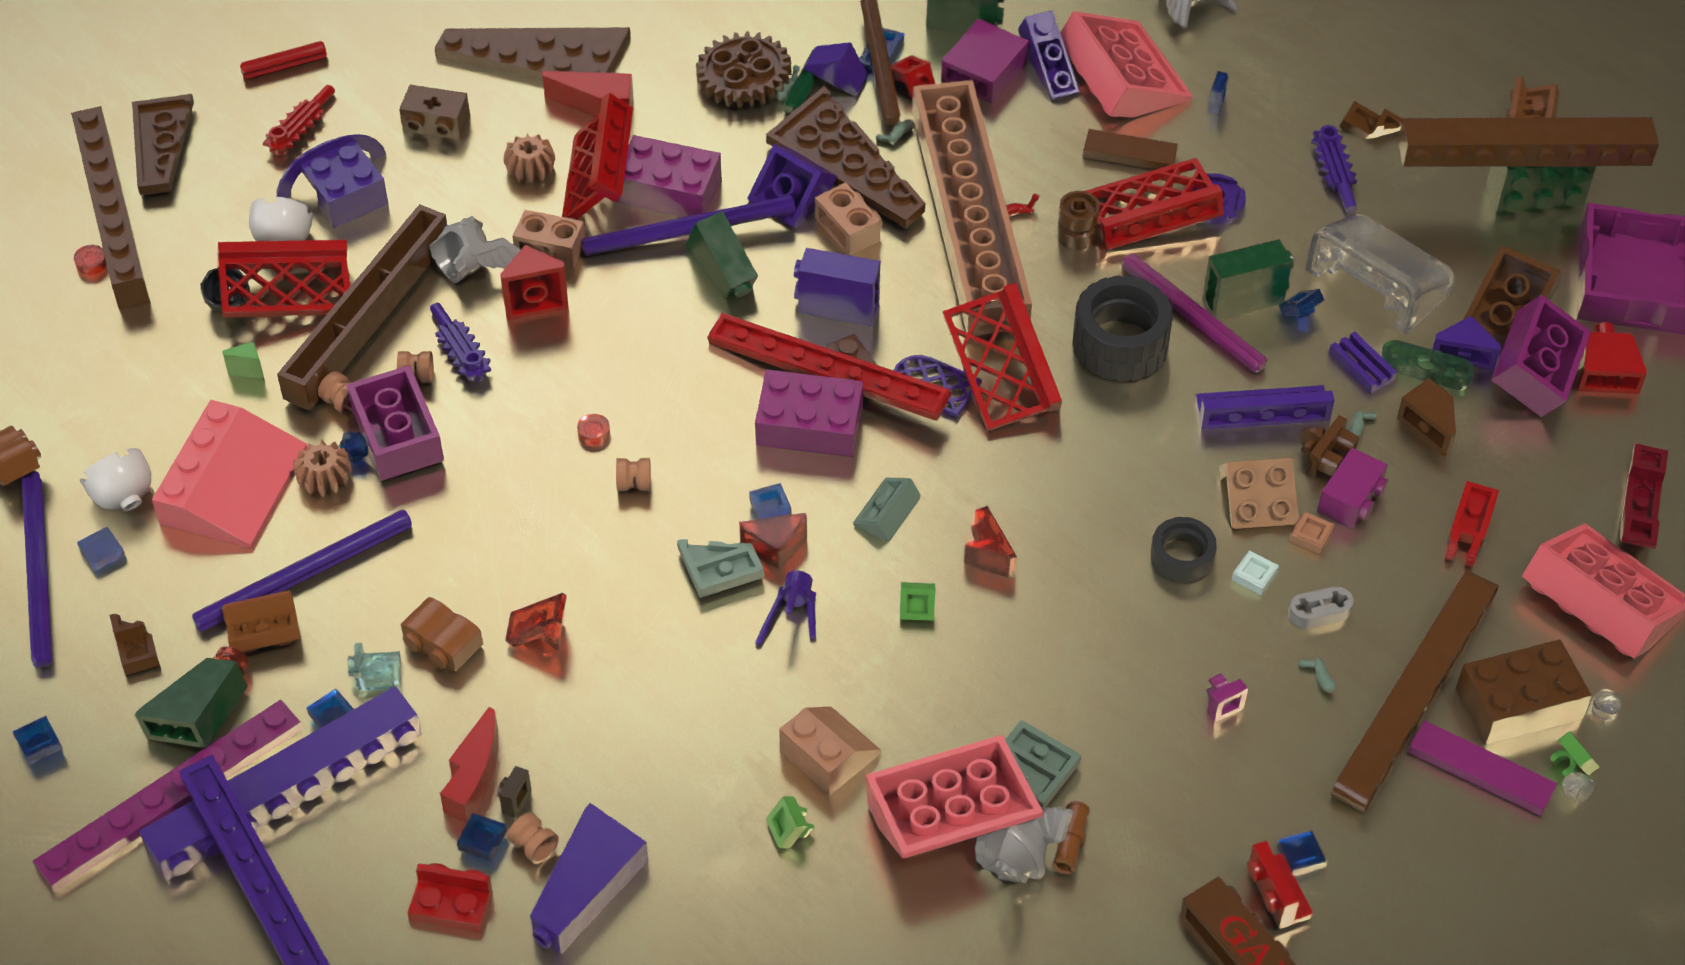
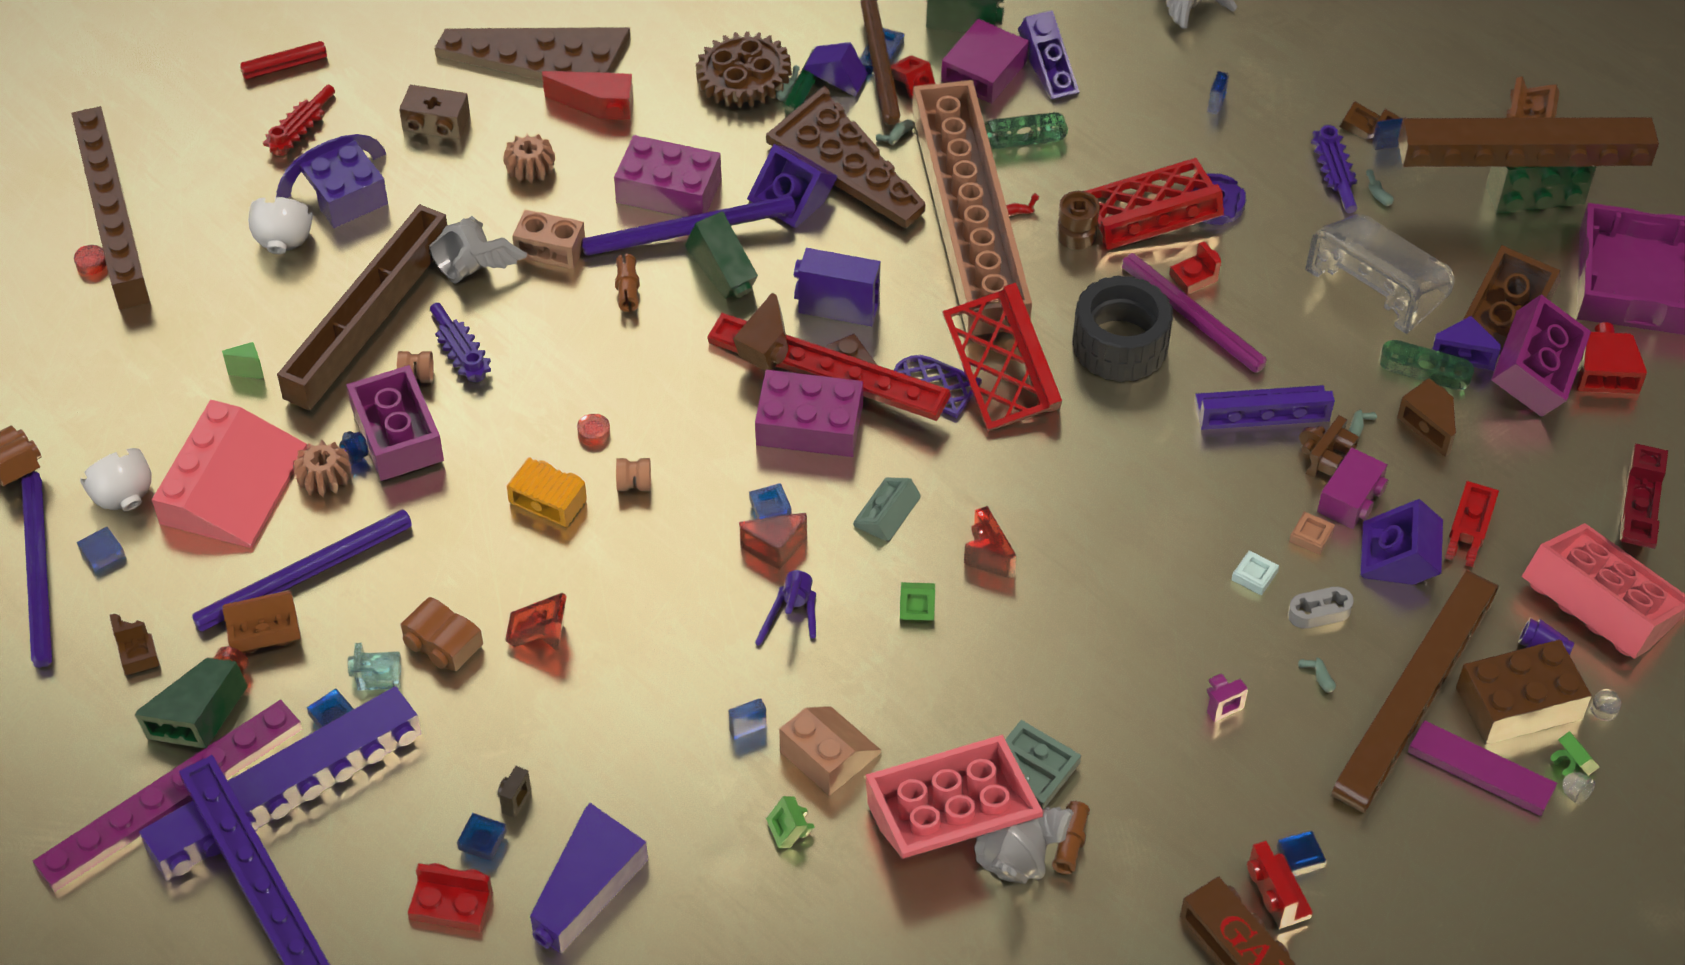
clear blue plate [12,716,63,765] -> none
reddish brown wing [132,93,194,195] -> none
black hair [200,267,250,313] -> none
red fence [216,240,350,318] -> none
nougat wheel [318,371,353,415] -> none
red slope [440,707,498,824] -> none
red slope [500,245,569,321] -> none
nougat wheel [507,812,559,864] -> none
red fence [562,92,633,220] -> none
sand green wing [677,539,764,598] -> none
nougat brick [815,183,882,256] -> none
coral slope [1060,11,1193,118] -> none
reddish brown tile [1083,129,1178,170] -> none
black tyre [1150,517,1217,583] -> none
dark green brick [1202,239,1294,320] -> none
medium nougat bracket [1219,458,1299,529] -> none
clear blue plate [1278,289,1325,319] -> none
dark purple tile [1329,331,1397,394] -> none
none -> light orange brick [506,457,587,527]
none -> dark orange pin [615,254,640,312]
none -> clear blue tile [728,698,767,739]
none -> reddish brown slope [733,293,789,370]
none -> clear green beam [984,112,1068,149]
none -> red bracket [1169,241,1221,295]
none -> dark purple slope [1360,499,1443,585]
none -> sand green piece [1366,169,1394,206]
none -> clear blue tile [1372,118,1403,150]
none -> dark purple cone [1518,618,1574,655]

